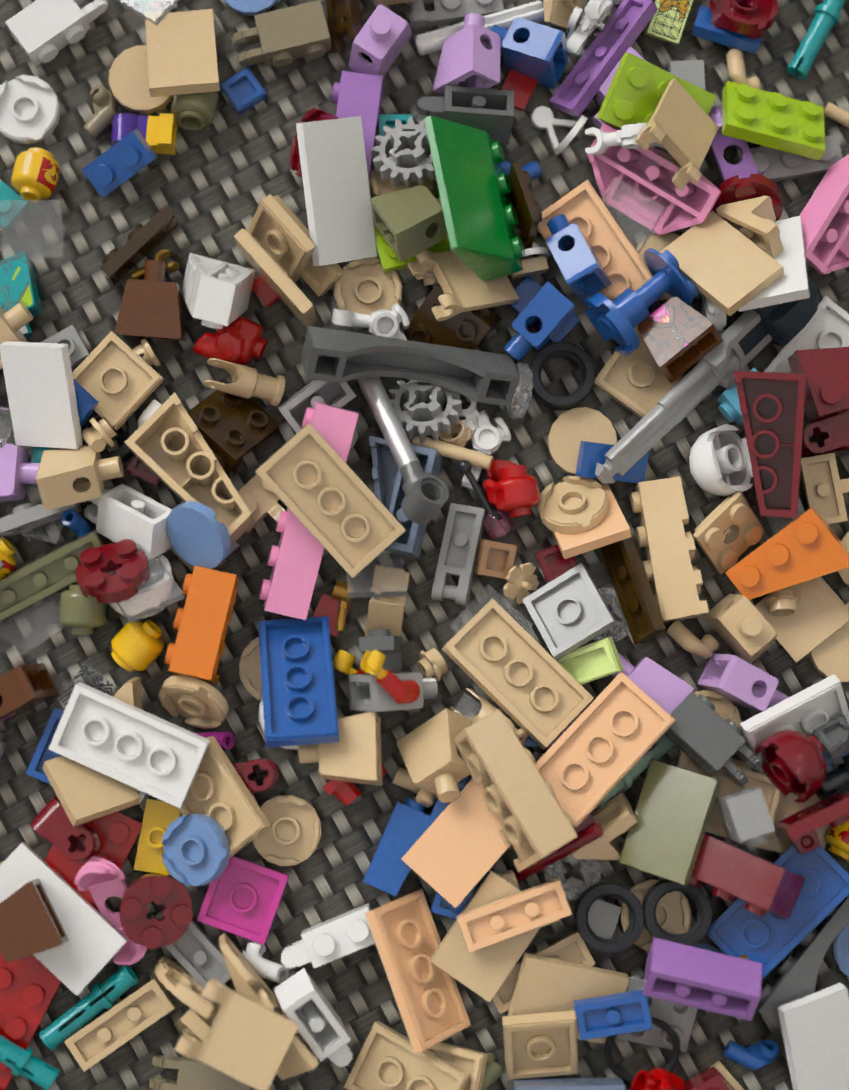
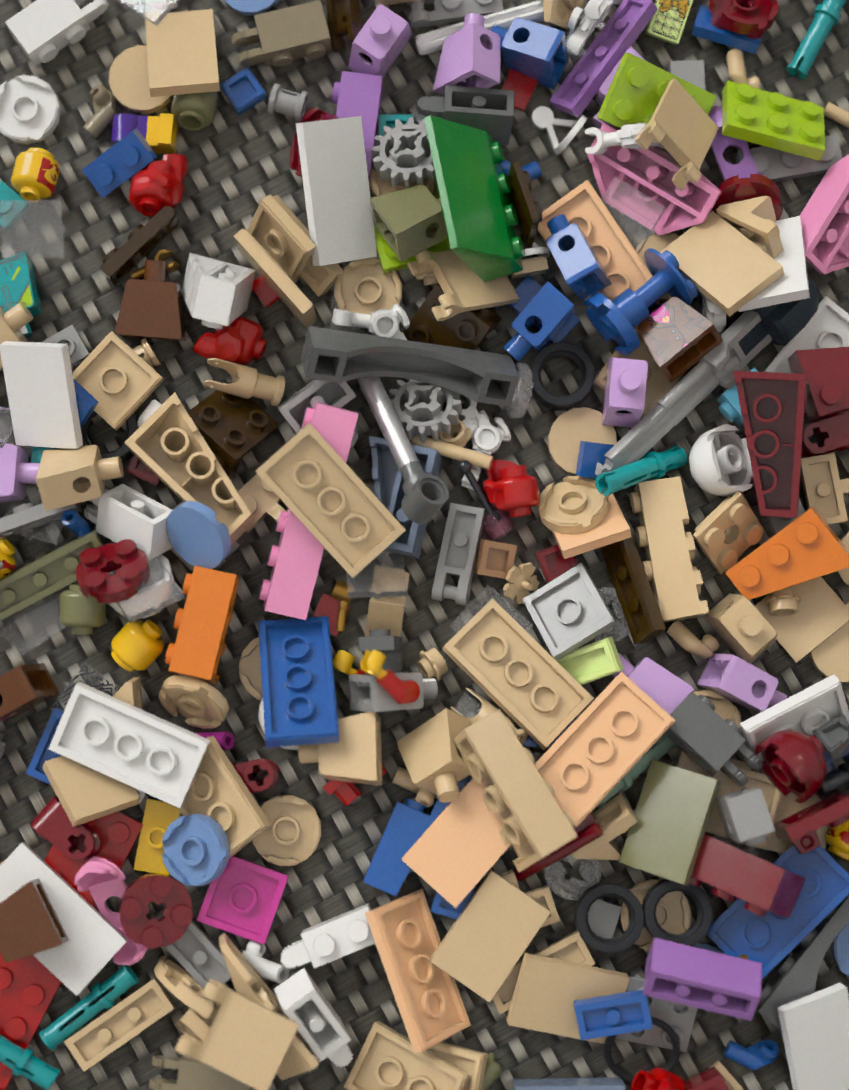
tan plate [82,418,117,453] -> none
light nougat plate [456,878,572,953] -> none
tan tile [502,1010,579,1080] -> none
none -> red head [128,153,188,217]
none -> light grey bush [268,83,309,122]
none -> teal pin [595,445,687,496]
none -> lavender torso [602,357,648,428]

